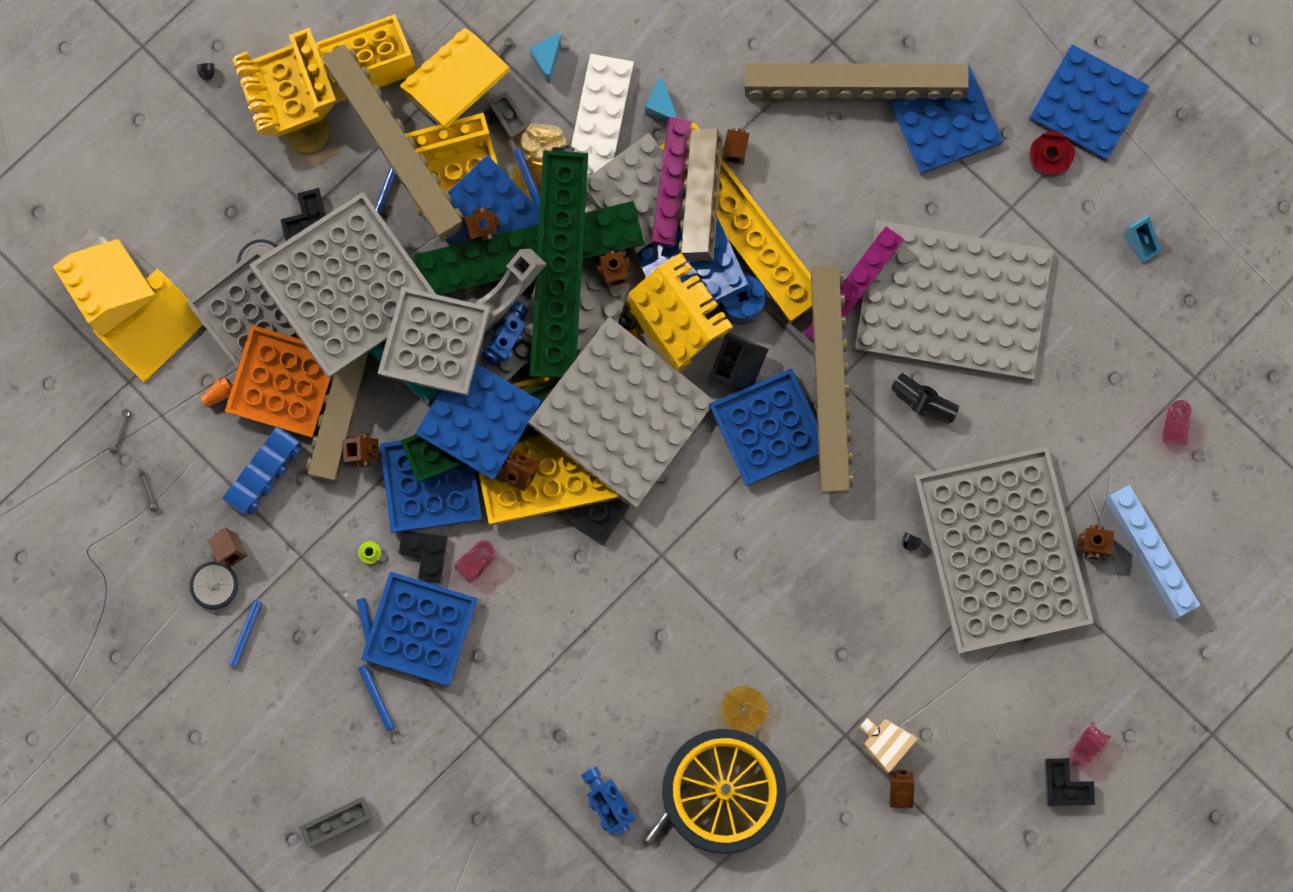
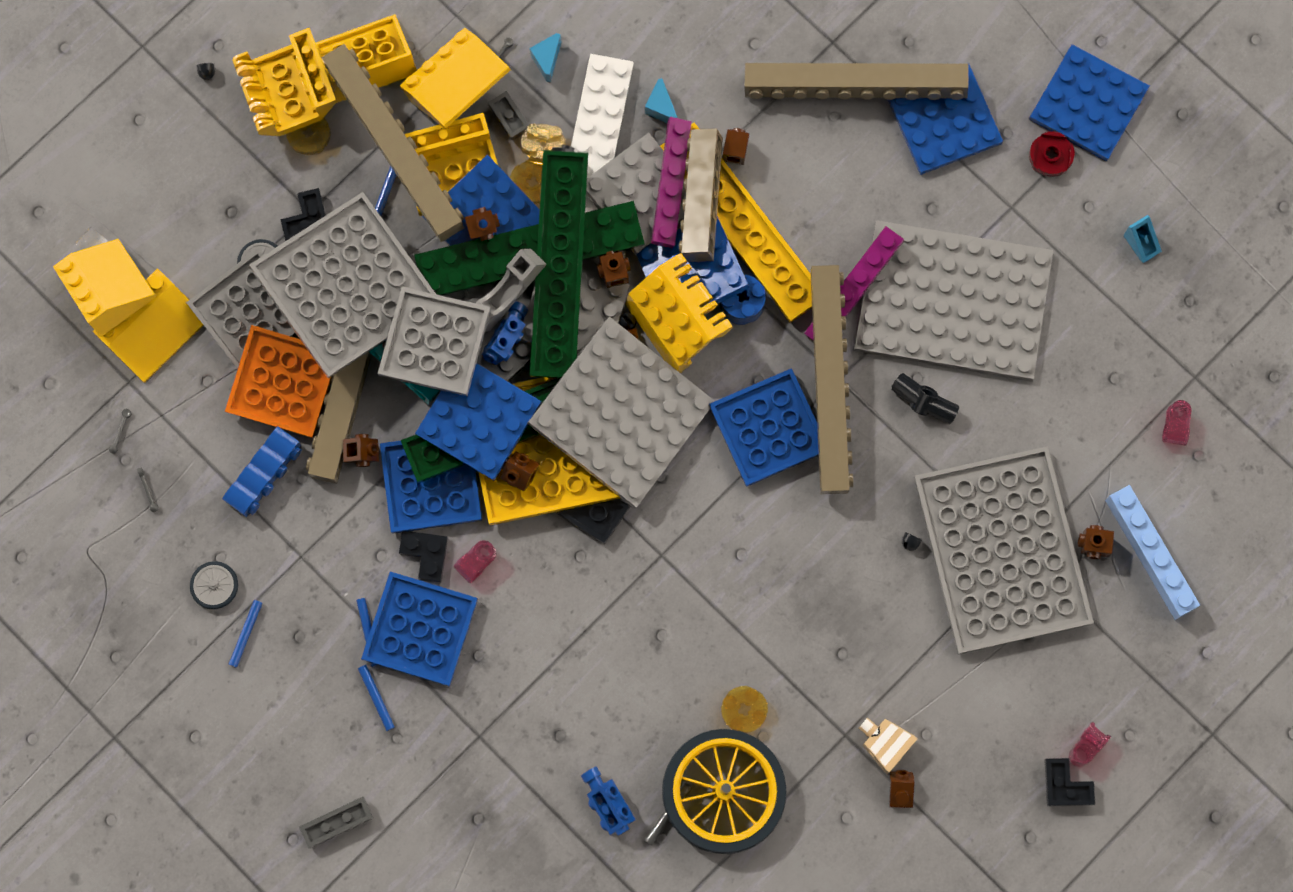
orange cone [201,377,233,408] -> none
reddish brown brick [208,528,248,567] -> none
lime plate [358,541,381,564] -> none
blue bar [513,148,540,209] -> none
black slope [709,332,769,389] -> none

